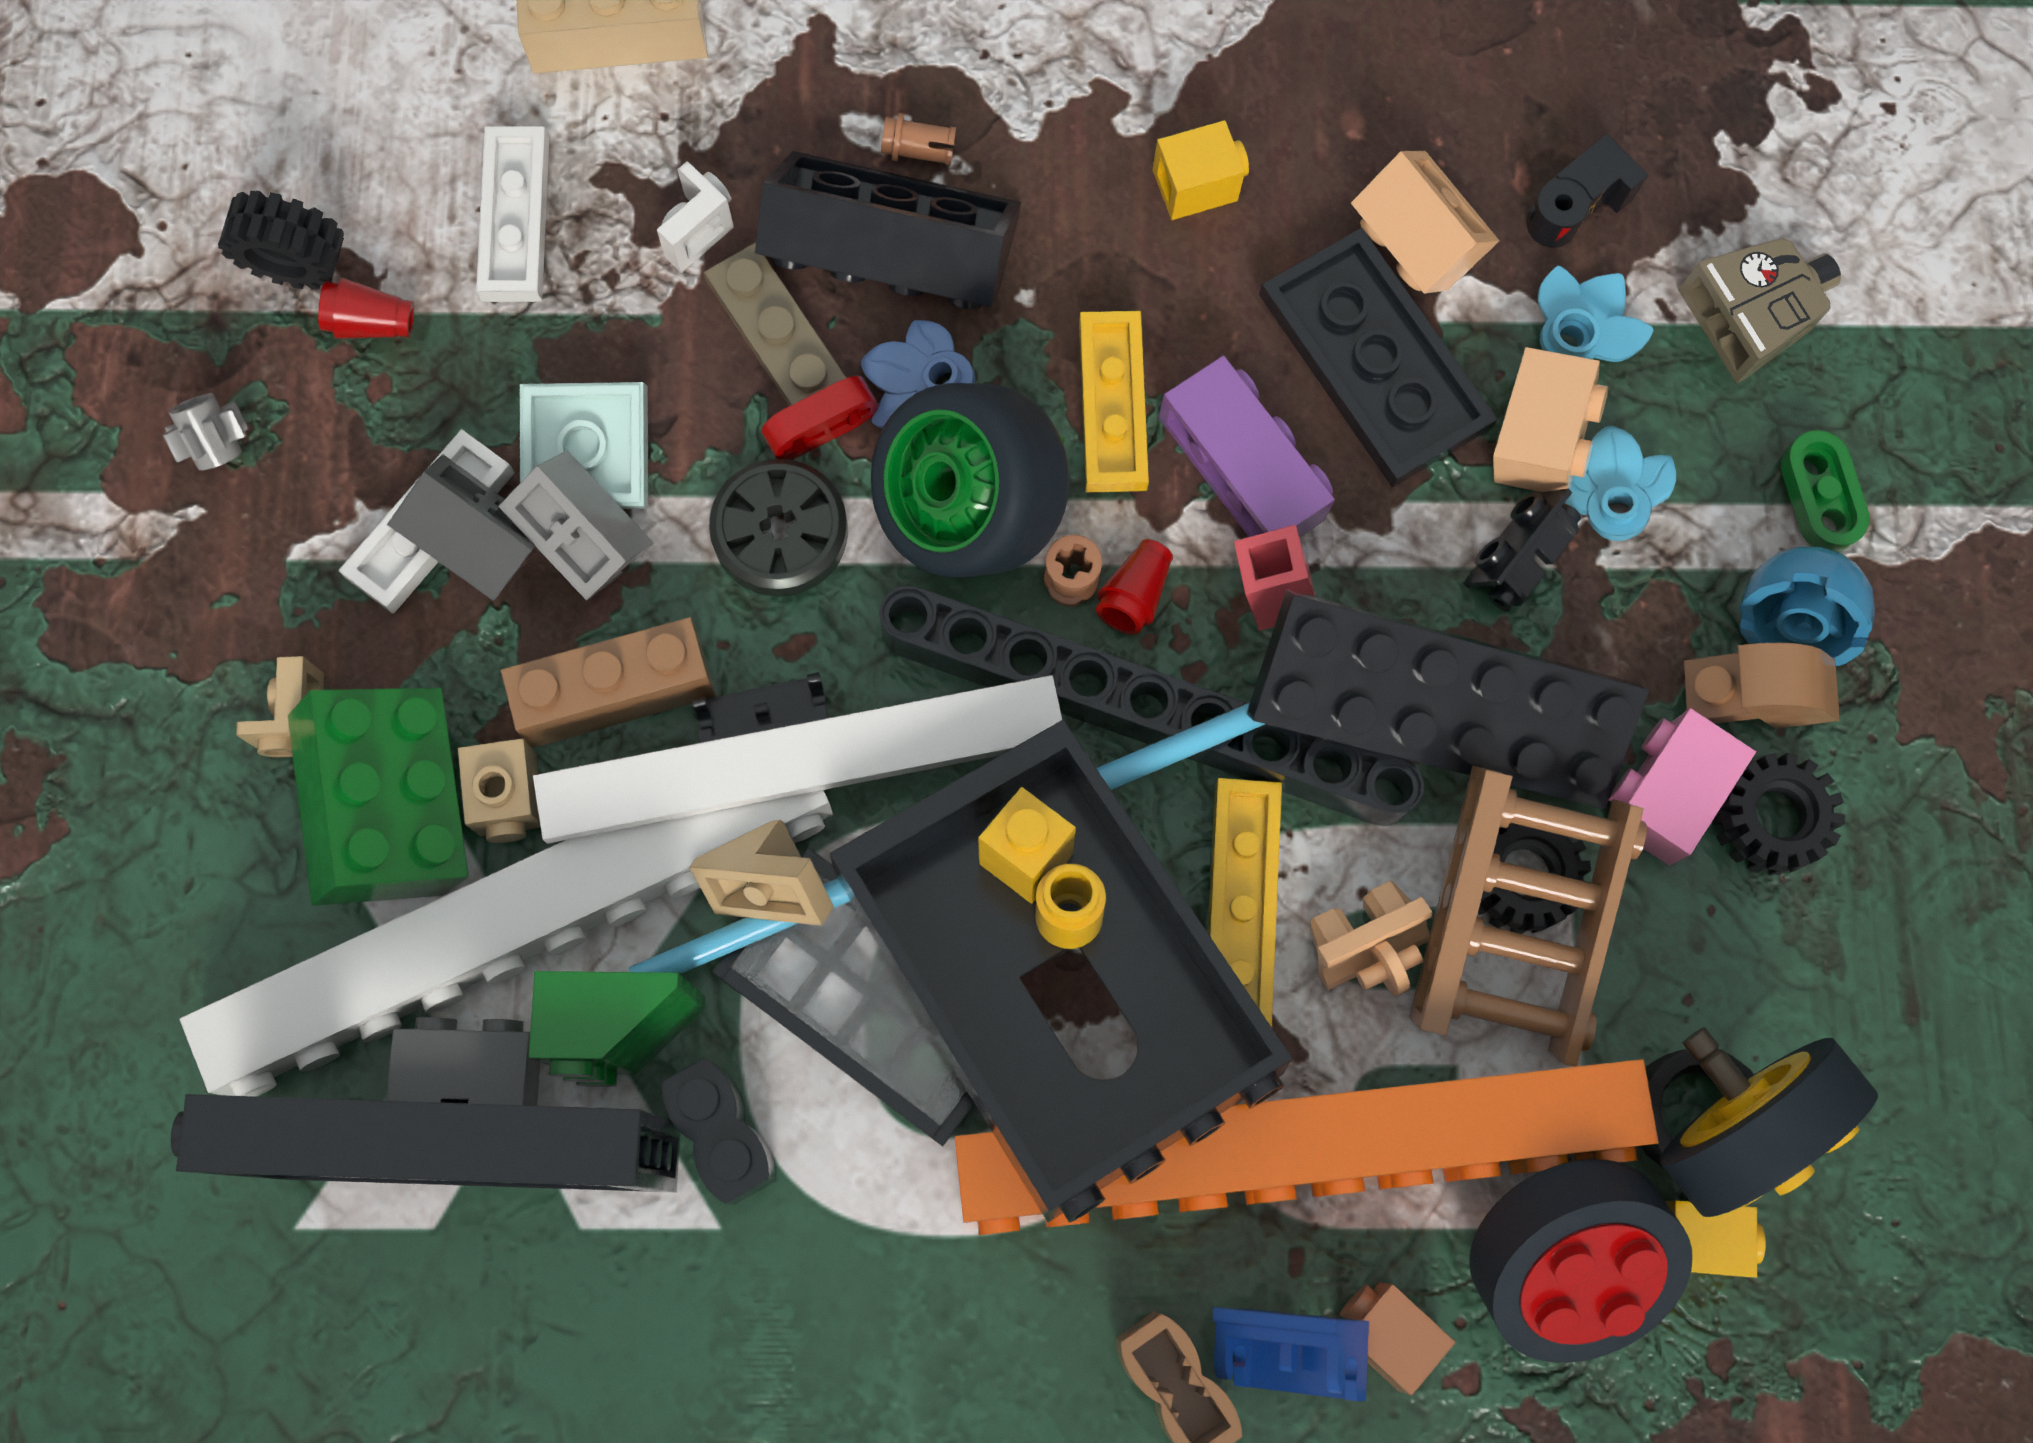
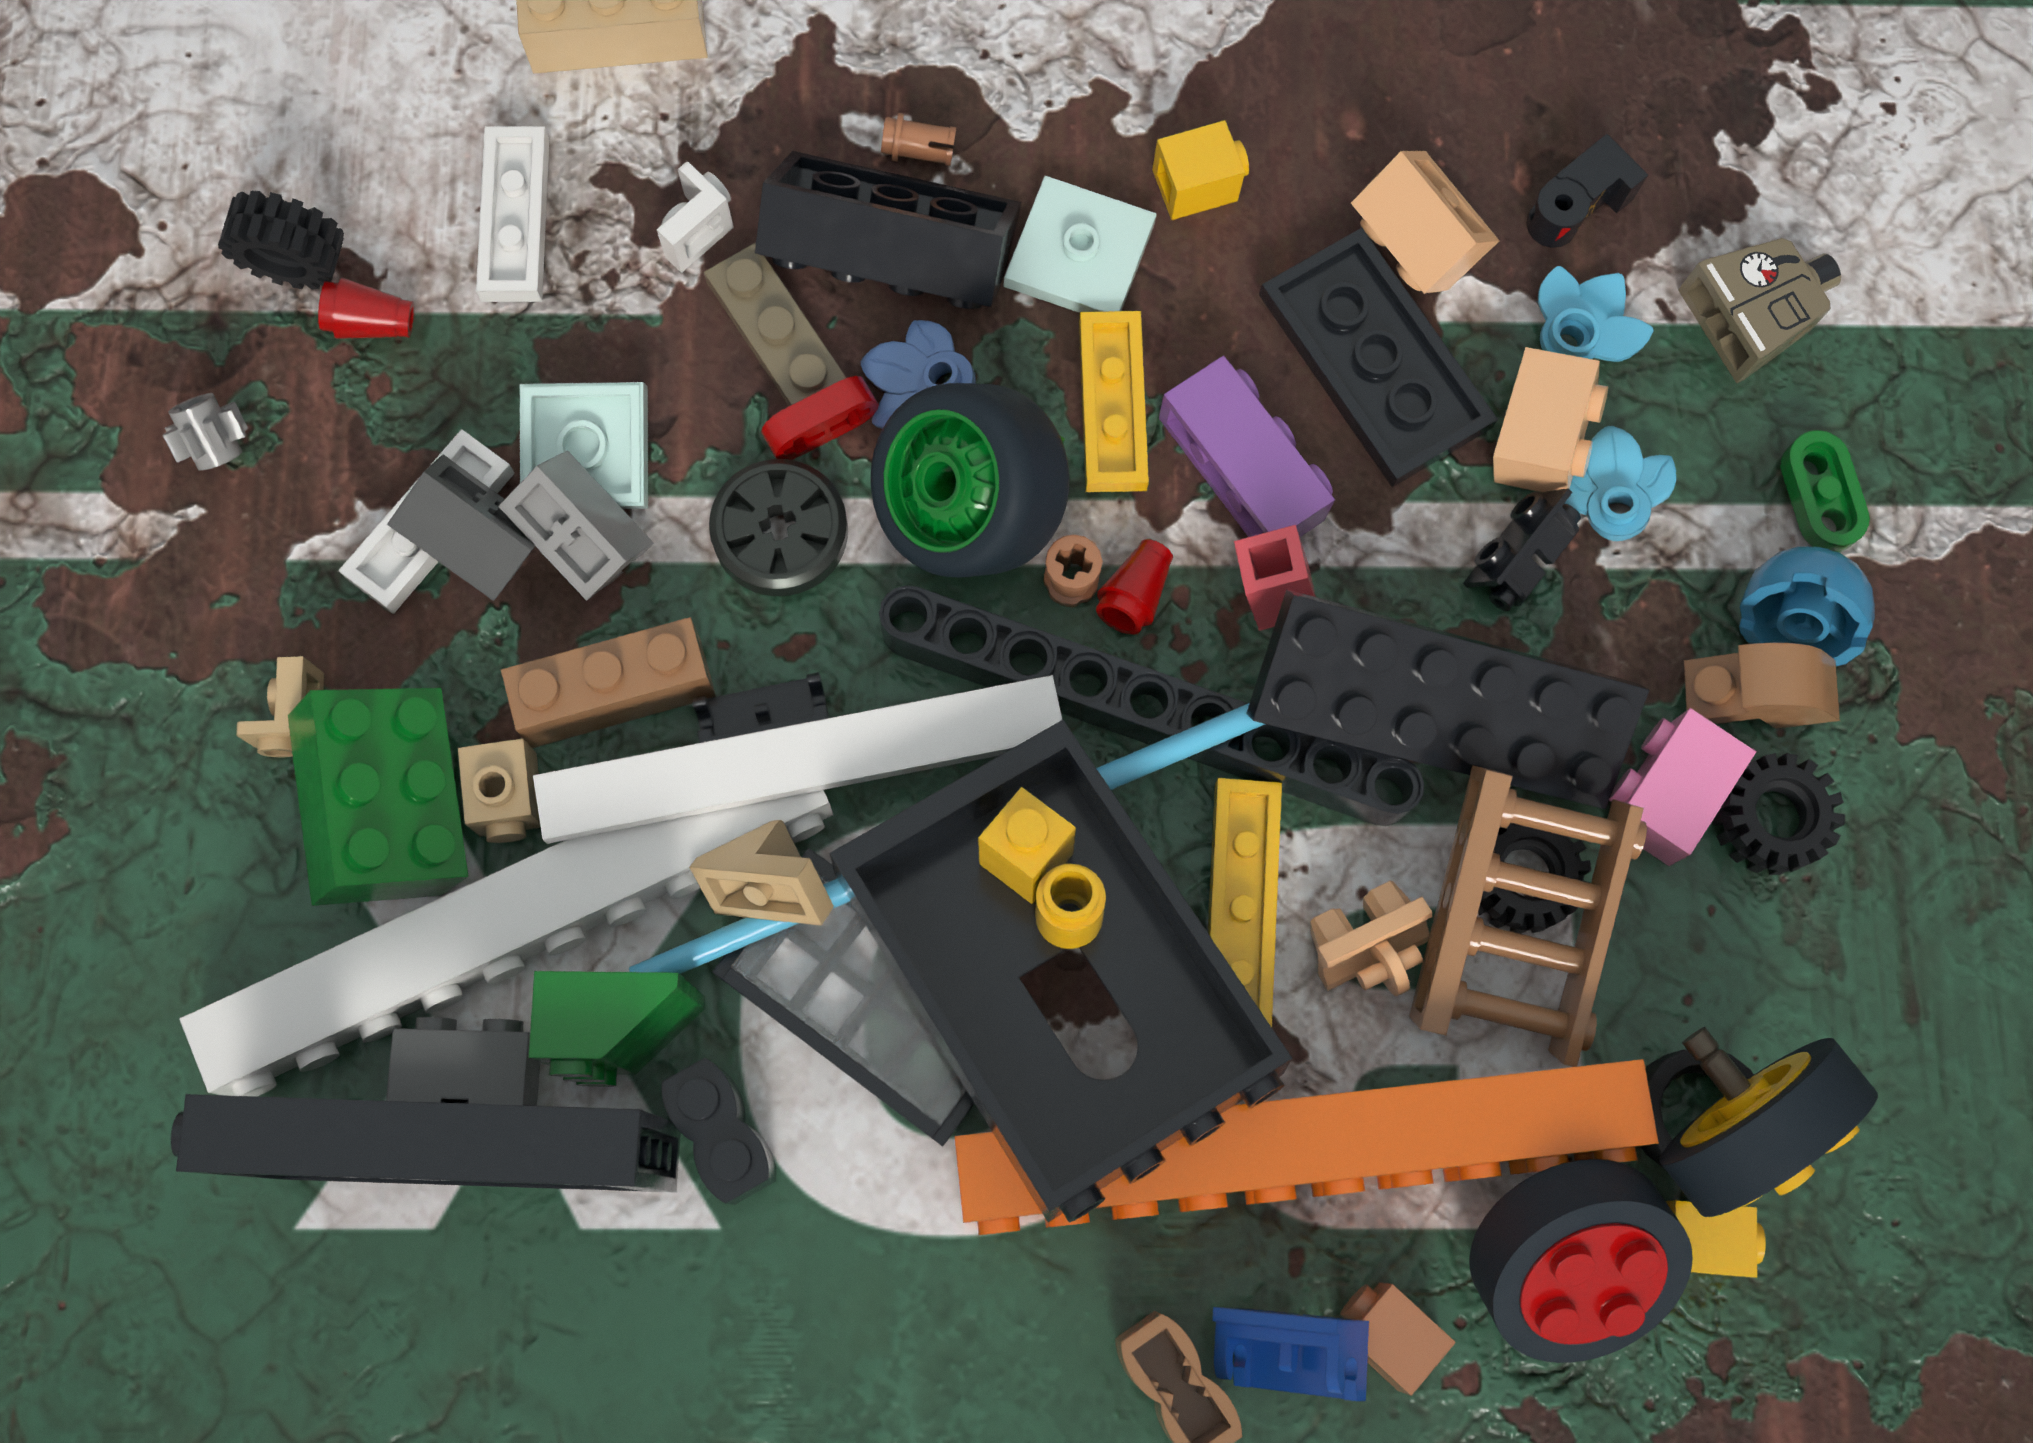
none -> light aqua plate [1004,176,1157,313]

